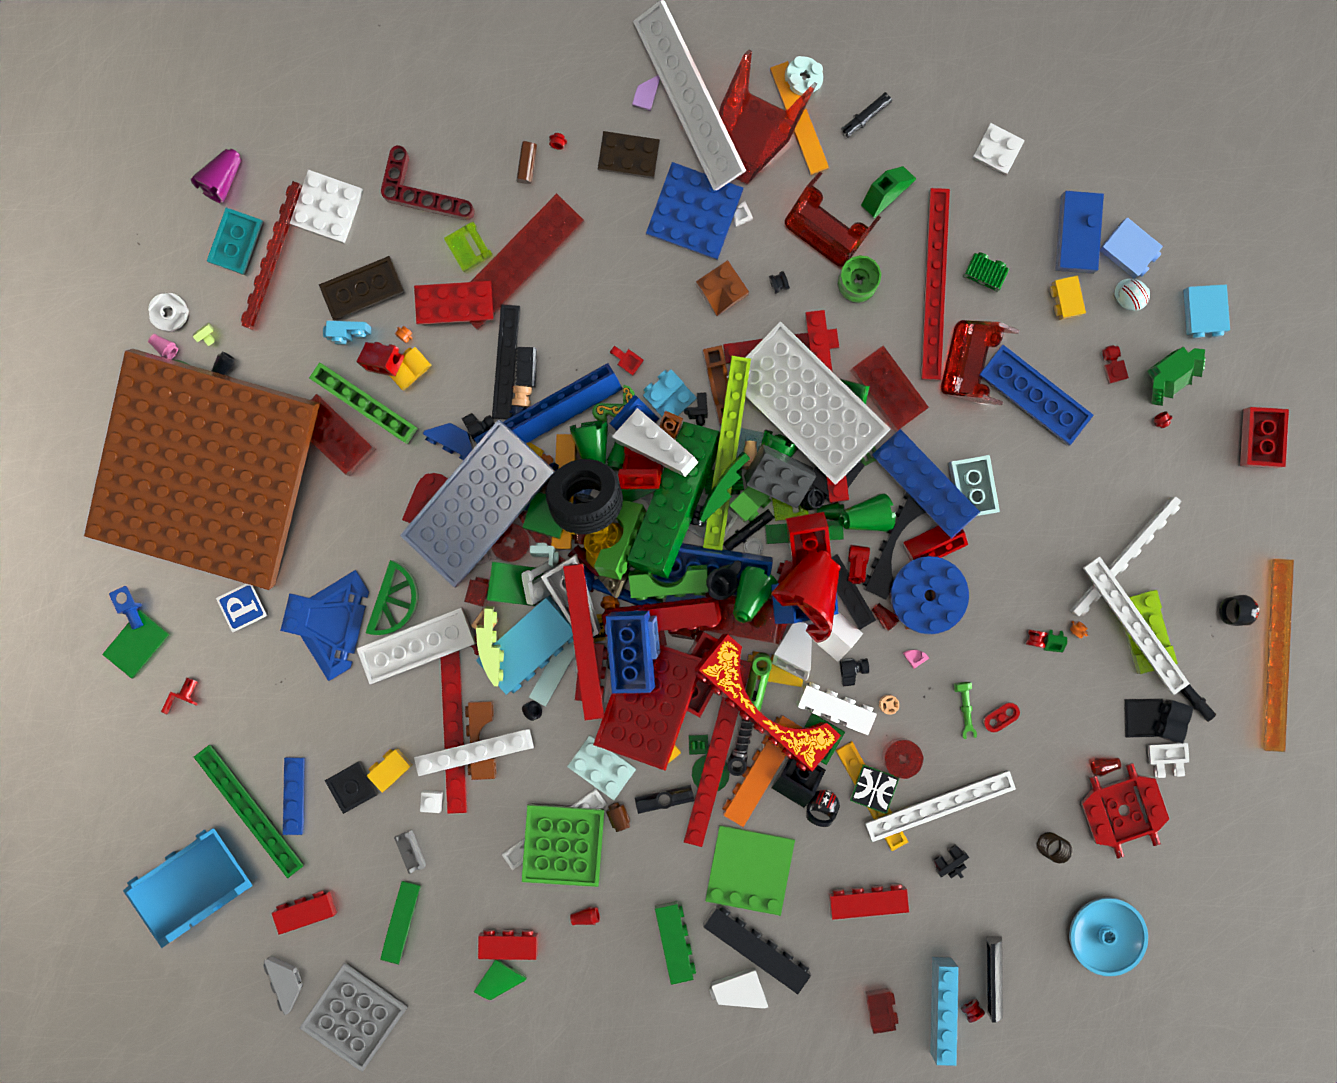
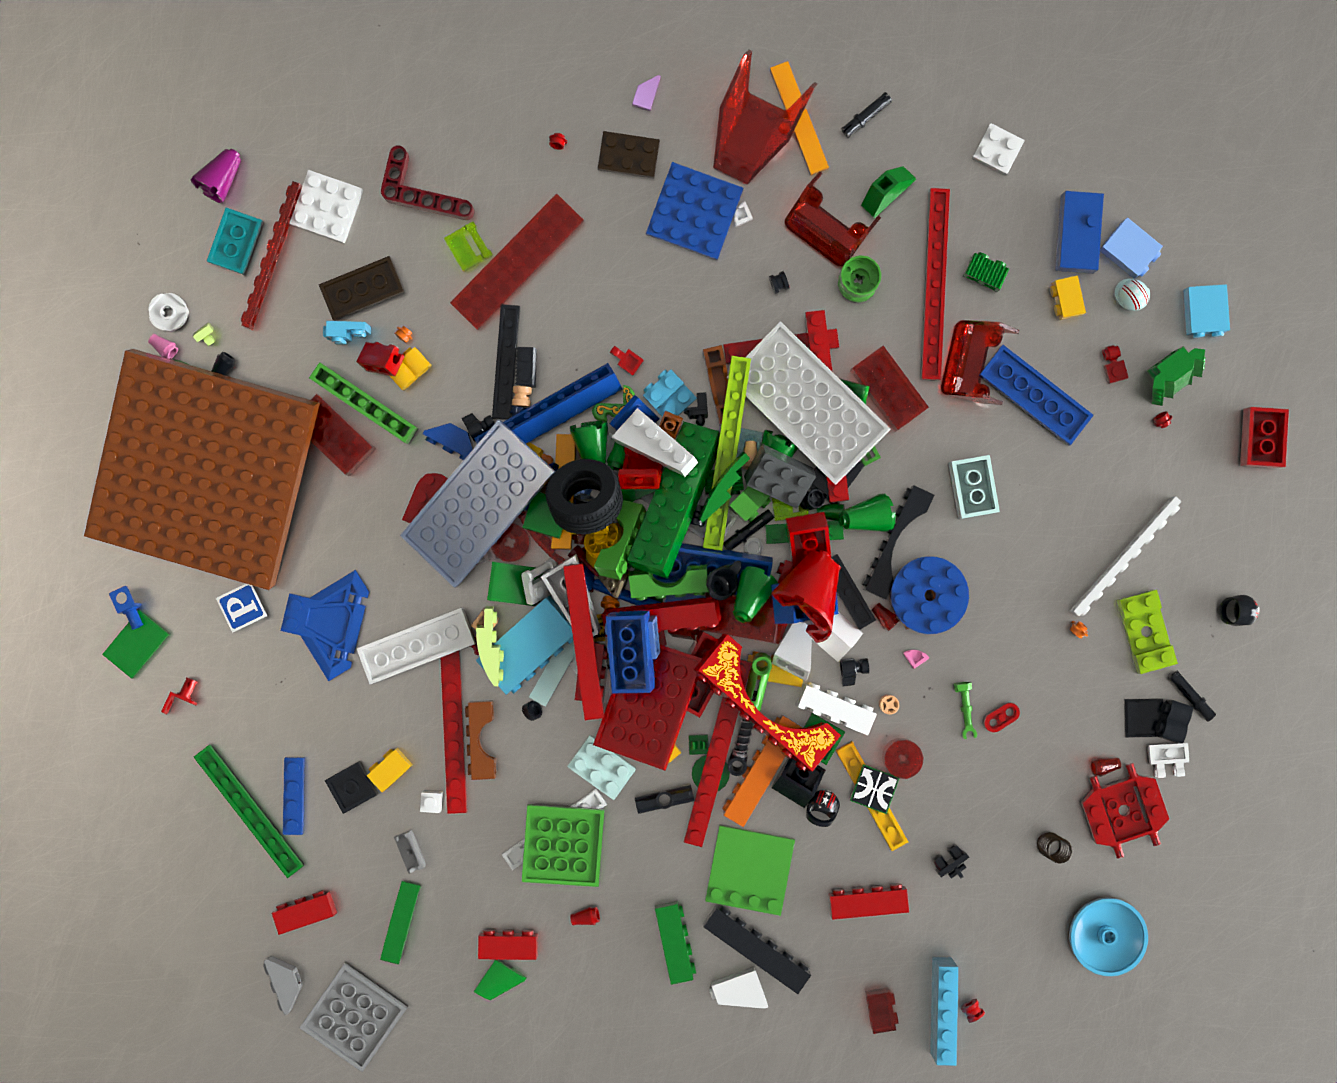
dark azure panel [123,828,253,948] -> none
green window [365,560,419,635] -> none
red plate [414,281,494,325] -> none
white arch [414,729,534,776] -> none
clear red brick [464,577,489,607] -> none
reddish brown brick [516,141,537,184] -> none
light aqua bracket [530,543,559,568] -> none
reddish brown brick [606,802,630,832] -> none
white plate [633,0,746,190] -> none
dark orange slope [696,260,749,316] -> none
light aqua plate [785,56,823,96] -> none
red piece [848,545,870,584] -> none
white plate [865,771,1016,842] -> none
blue plate [872,429,980,539] -> none
red brick [903,526,968,561] -> none
black slope [986,936,1003,1023] -> none
red wheel [1026,629,1047,648] -> none
green tile [1044,629,1067,653] -> none
white plate [1083,557,1190,695] -> none
clear orange plate [1264,559,1294,752] -> none

